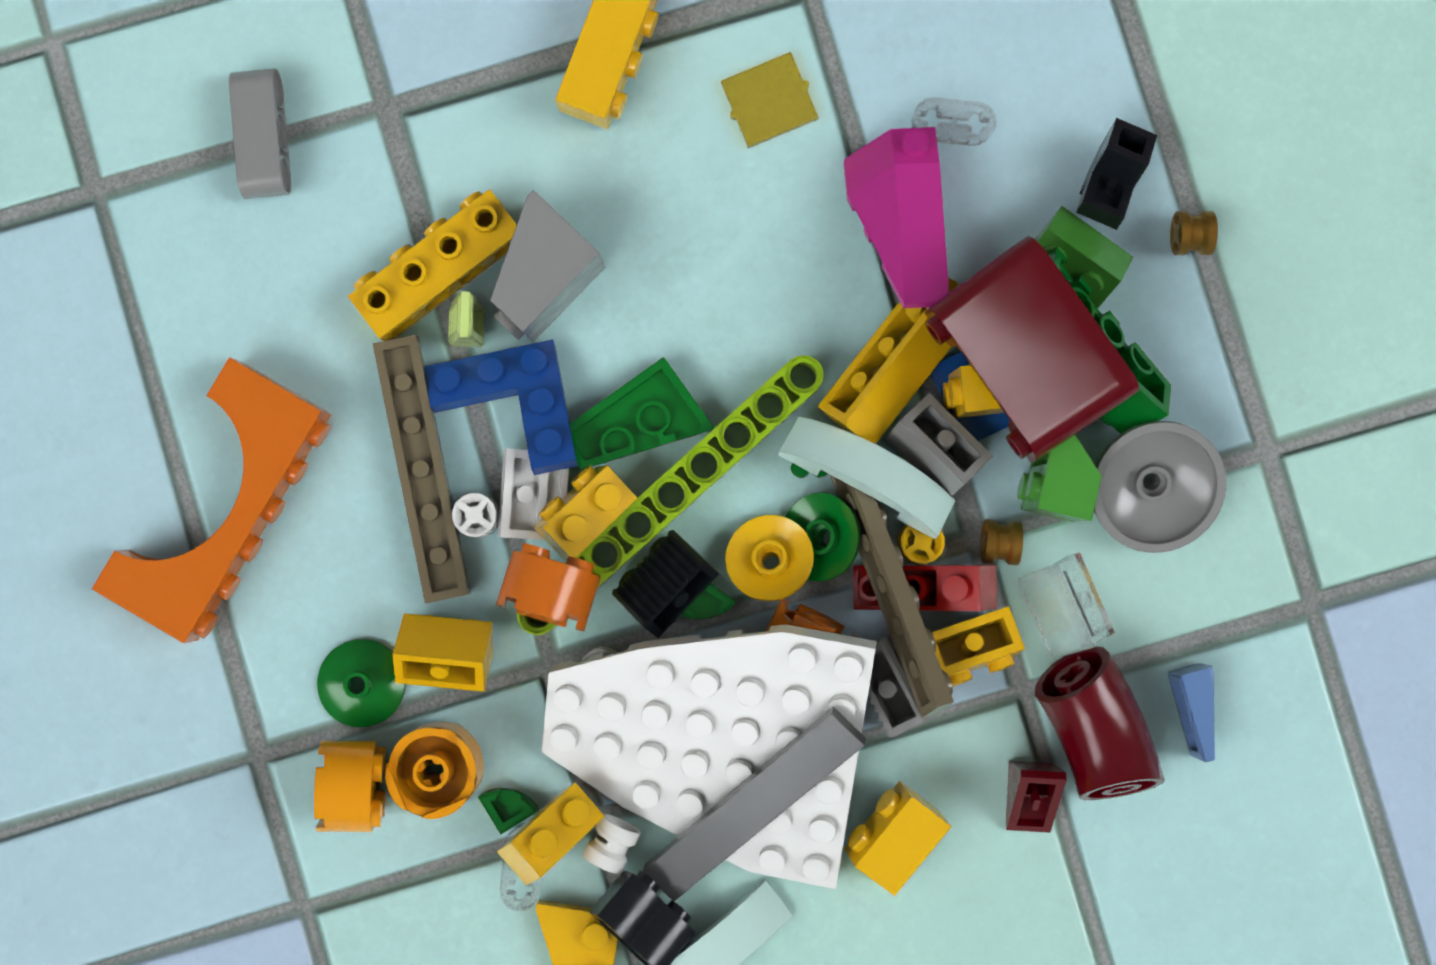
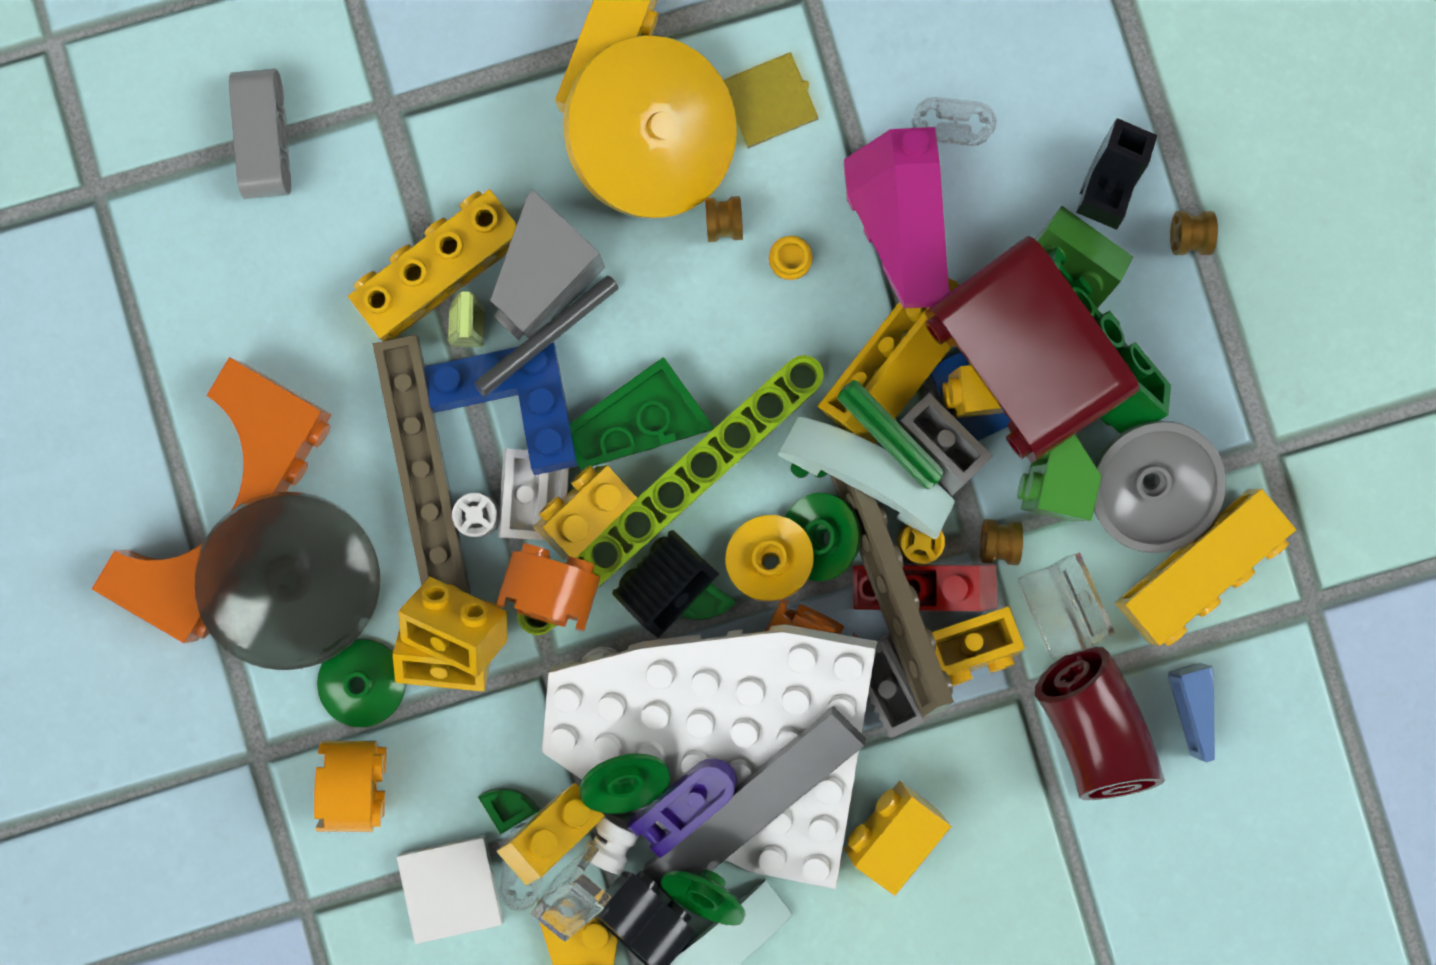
light orange brick [385,721,484,819] -> none
dark red slope [1006,761,1067,833] -> none
none -> clear smoke dish [194,492,380,670]
none -> white tile [396,835,504,944]
none -> yellow brick [398,577,507,677]
none -> dark grey bar [474,275,618,397]
none -> clear panel [530,843,611,942]
none -> yellow dish [563,36,737,218]
none -> green dish [580,754,670,814]
none -> dark purple plate [627,758,737,858]
none -> green dish [661,870,746,926]
none -> pearl gold wheel [705,196,743,242]
none -> yellow plate [769,236,813,280]
none -> green axle [837,380,944,489]
none -> yellow brick [1114,488,1297,646]

